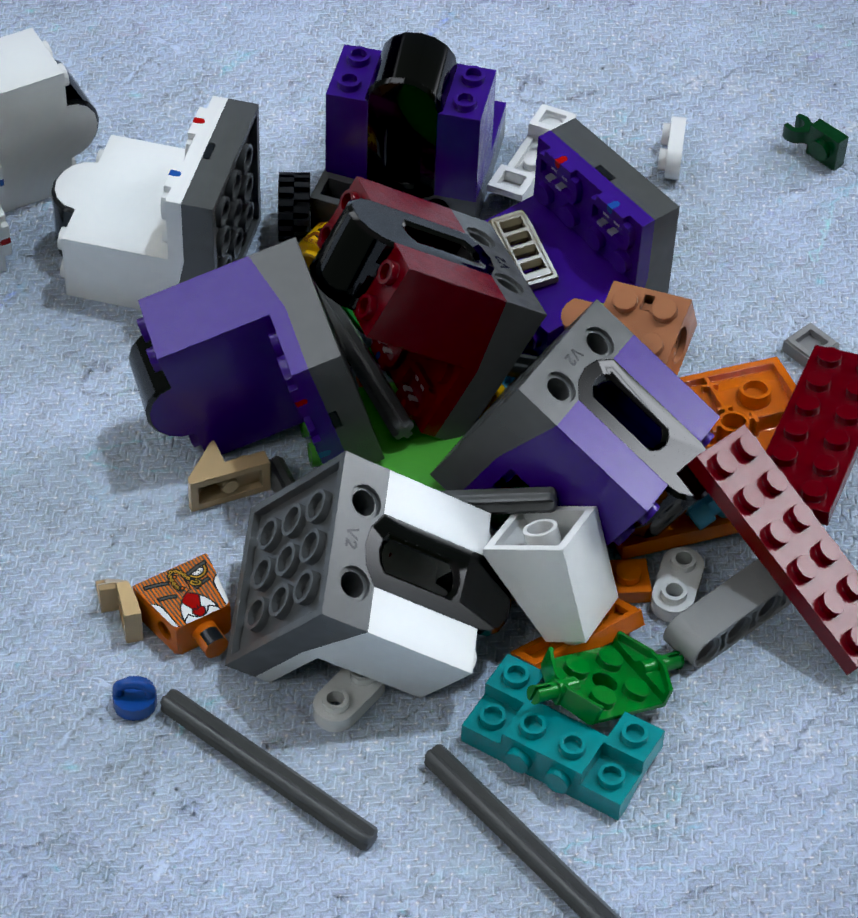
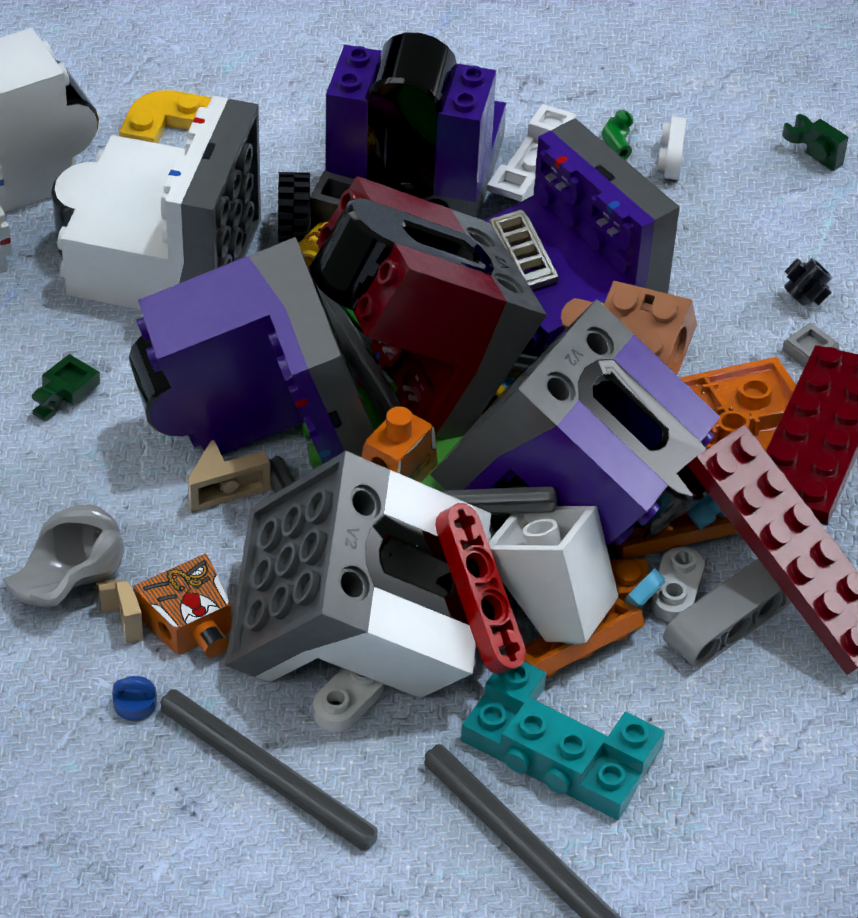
green plate [527,631,684,725] -> none
none -> light grey piece [2,504,124,607]
none -> dark green plate [32,354,100,421]
none -> yellow plate [119,90,212,143]
none -> orange torso [362,407,438,483]
none -> red beam [435,503,526,674]
none -> green arm [601,110,634,159]
none -> medium azure tile [623,569,665,609]
none -> black gear [784,258,832,306]

